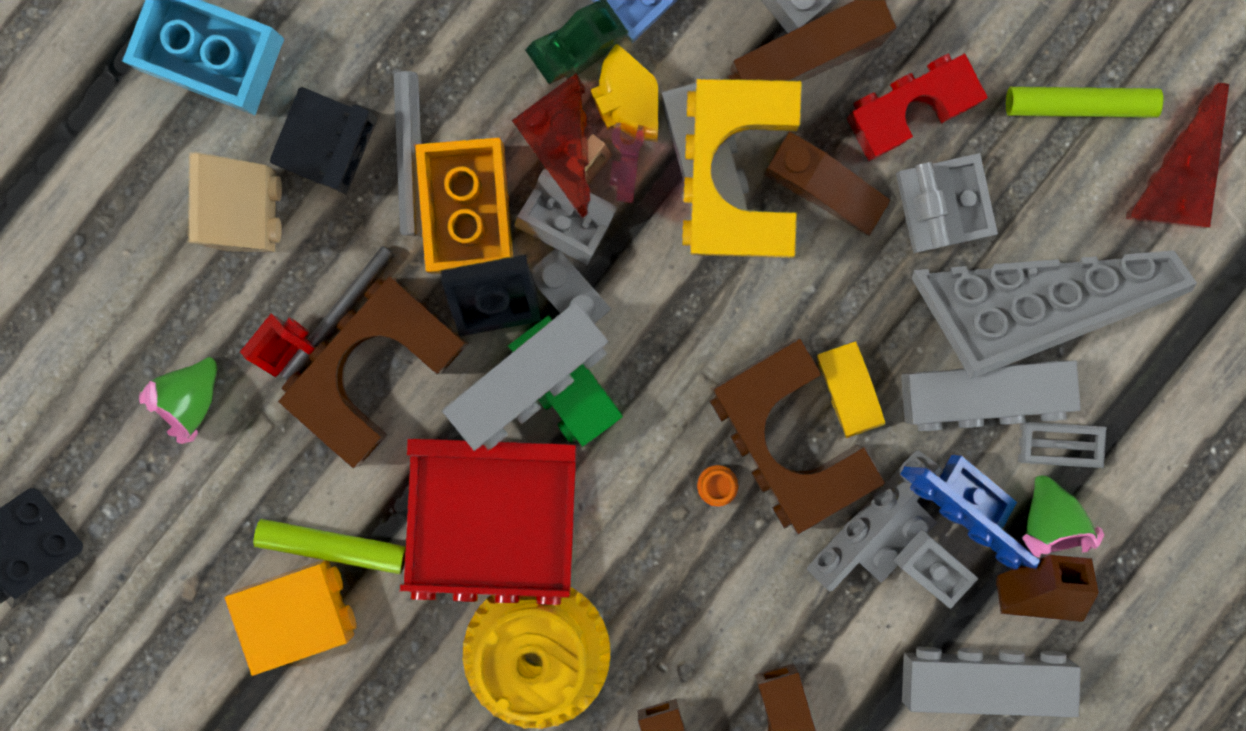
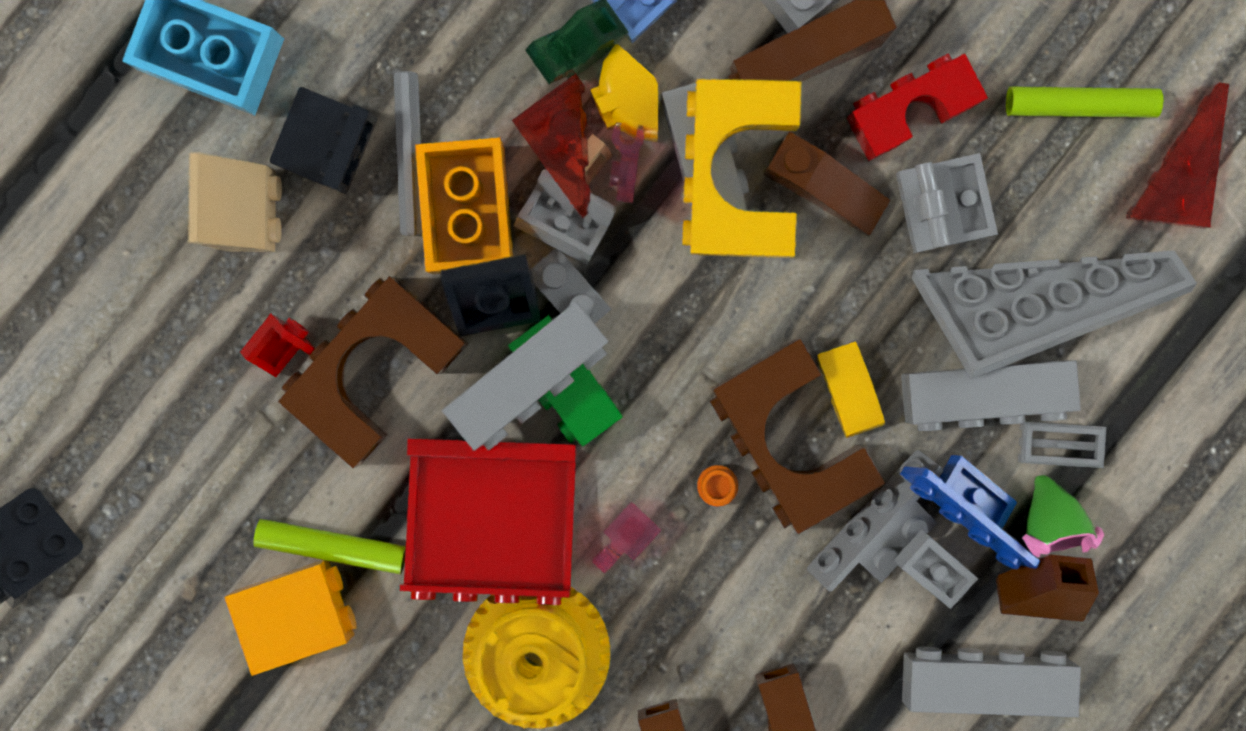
bright green hat [139,357,217,444] -> none
flat silver bar [280,245,396,380] -> none
none -> clear pink plate [592,501,662,574]

